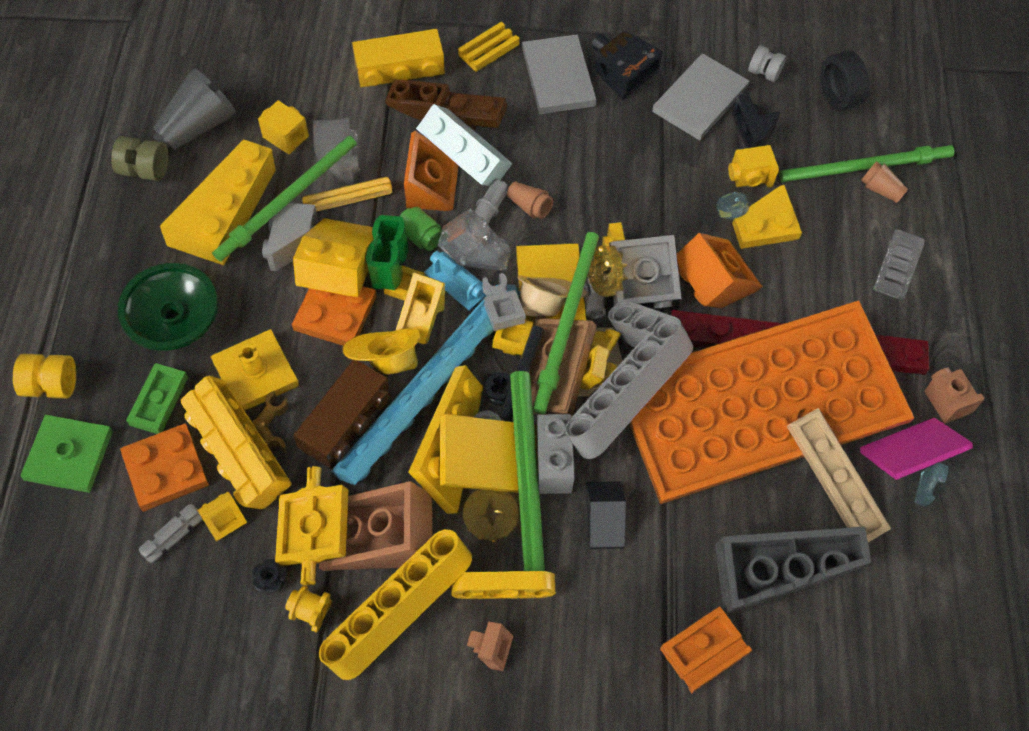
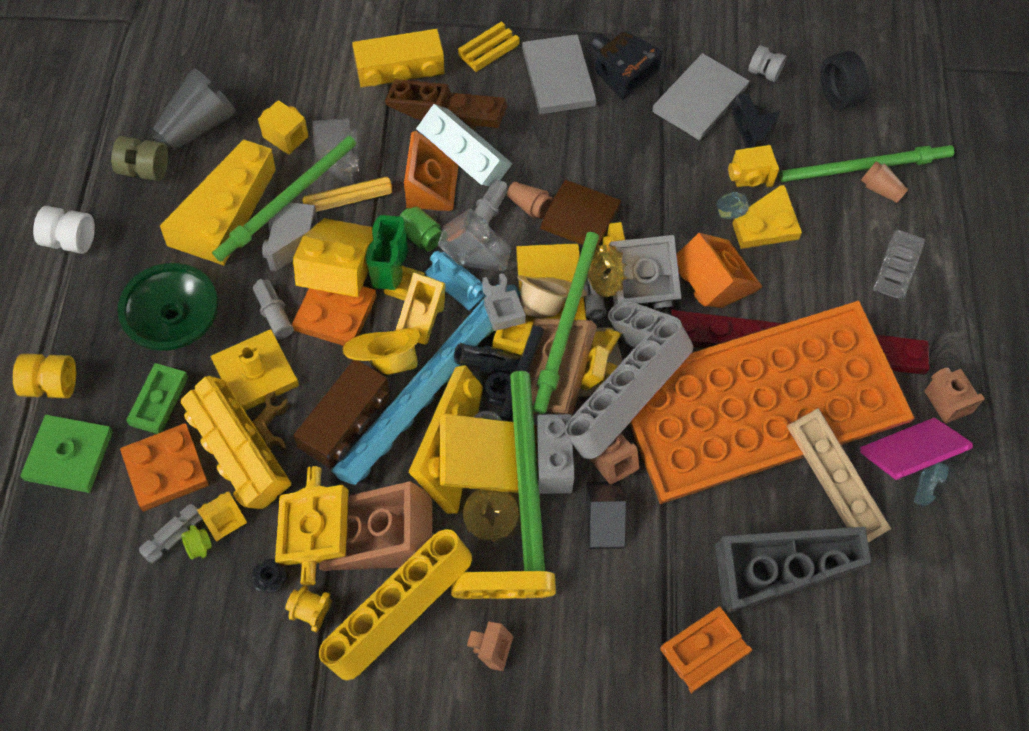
none -> white wheel [33,206,95,254]
none -> lime plate [181,525,212,560]
none -> light grey axle [253,279,294,339]
none -> black pin [454,343,521,374]
none -> reddish brown slope [540,180,621,250]
none -> nougat brick [589,433,639,485]

